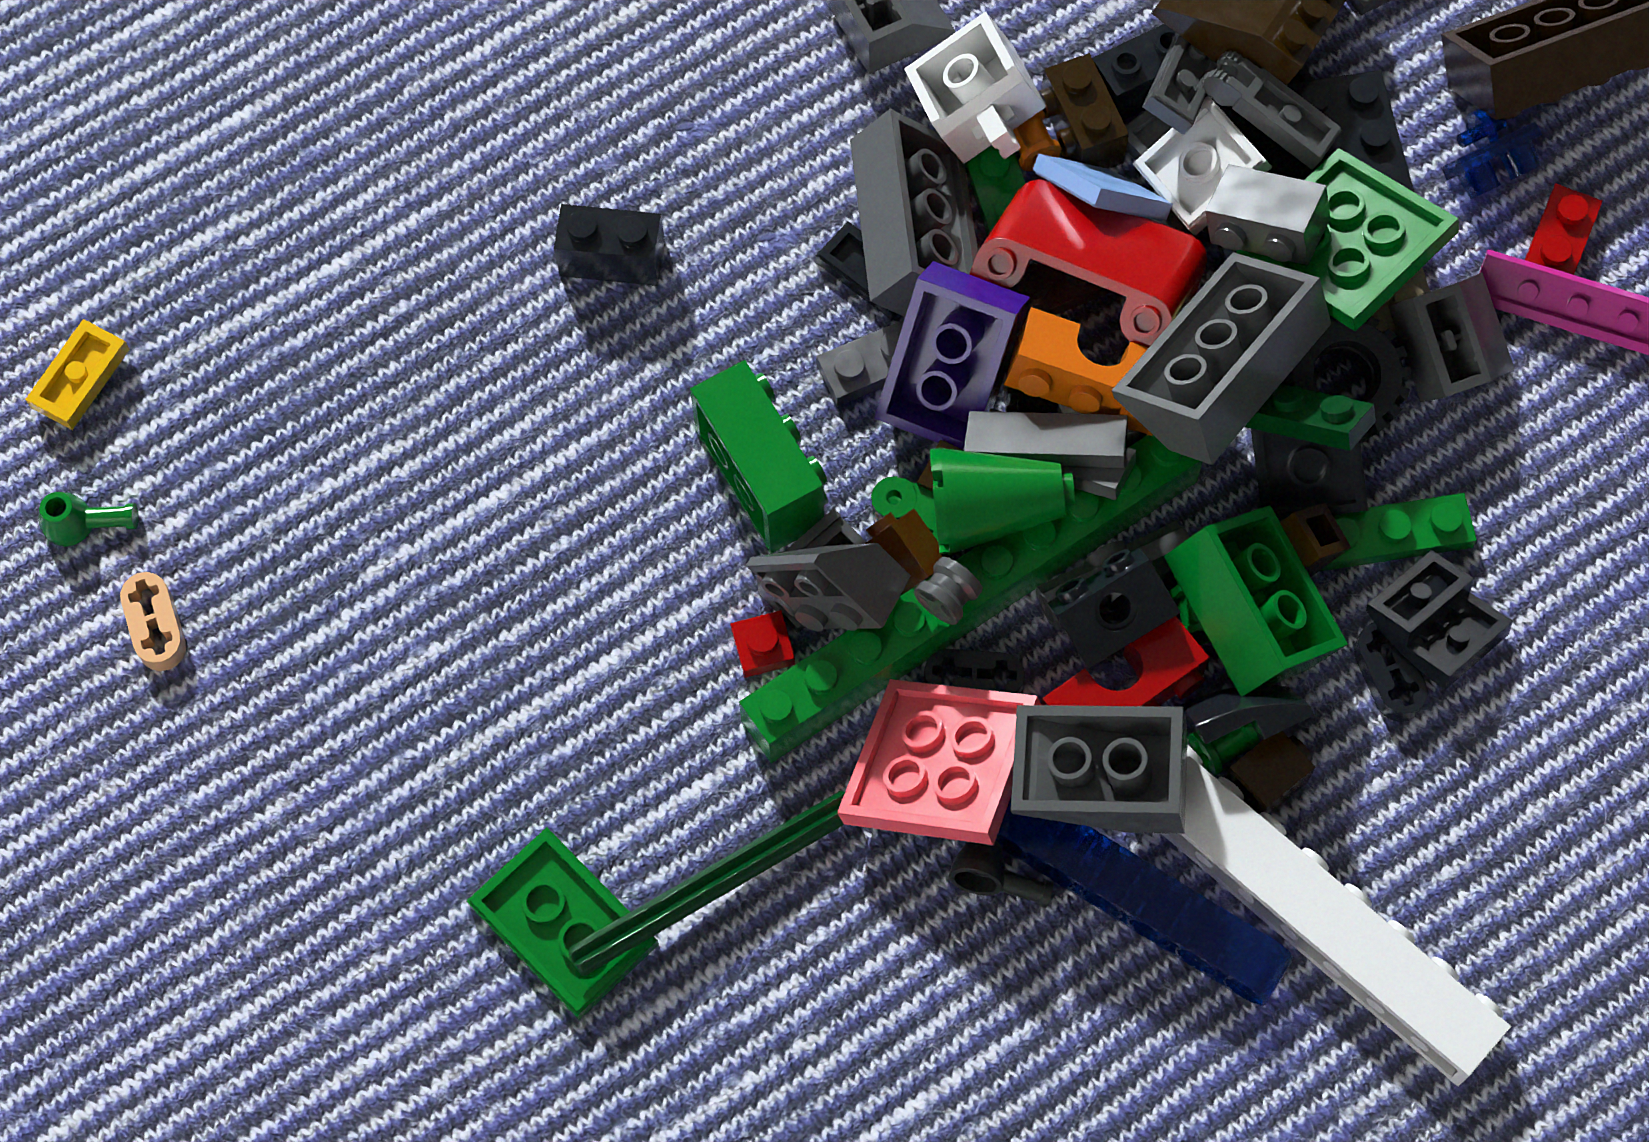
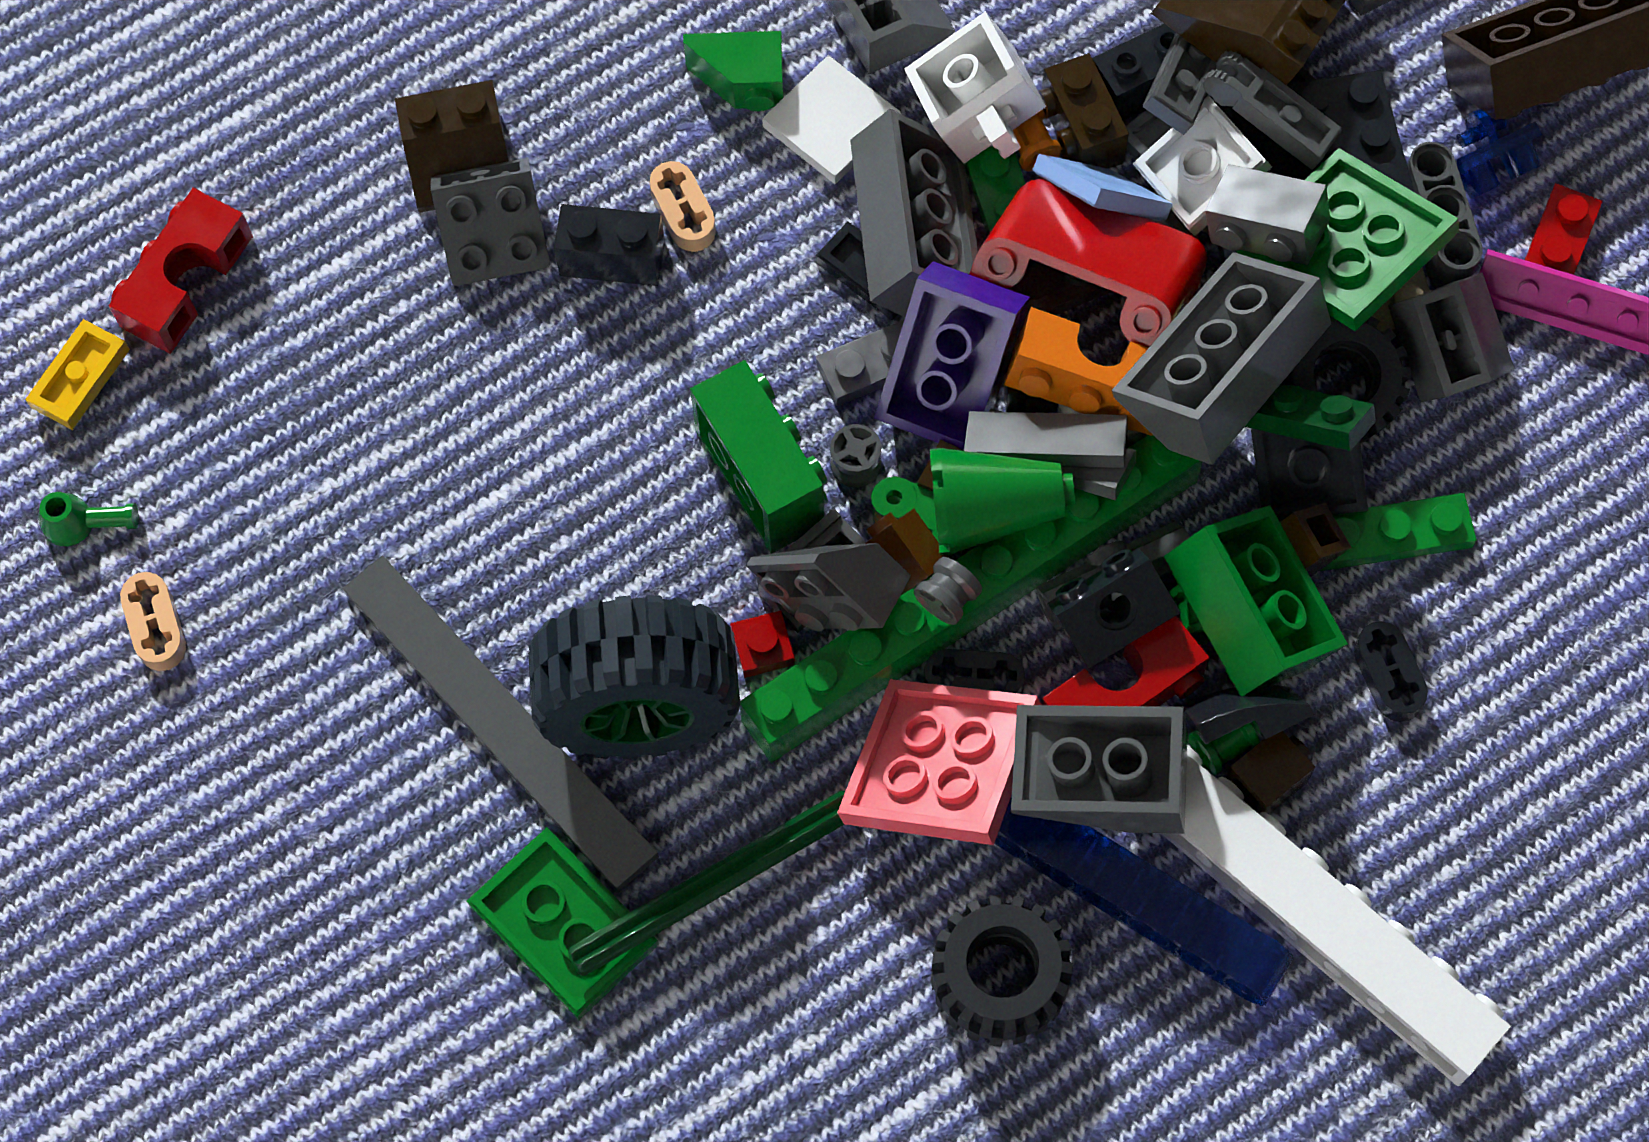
pearl dark grey bar [949,840,1054,908] -> none
black slope [1366,550,1513,690] -> none
none -> red arch [108,188,253,354]
none -> dark grey tile [342,555,659,893]
none -> dark brown slope [394,80,509,213]
none -> dark grey bracket [431,157,550,286]
none -> black wheel [528,595,740,759]
none -> light nougat beam [649,161,716,252]
none -> green slope [683,31,784,112]
none -> white tile [762,55,901,184]
none -> dark grey wheel [830,424,882,488]
none -> black tyre [931,895,1073,1046]
none -> dark grey beam [1407,142,1483,288]

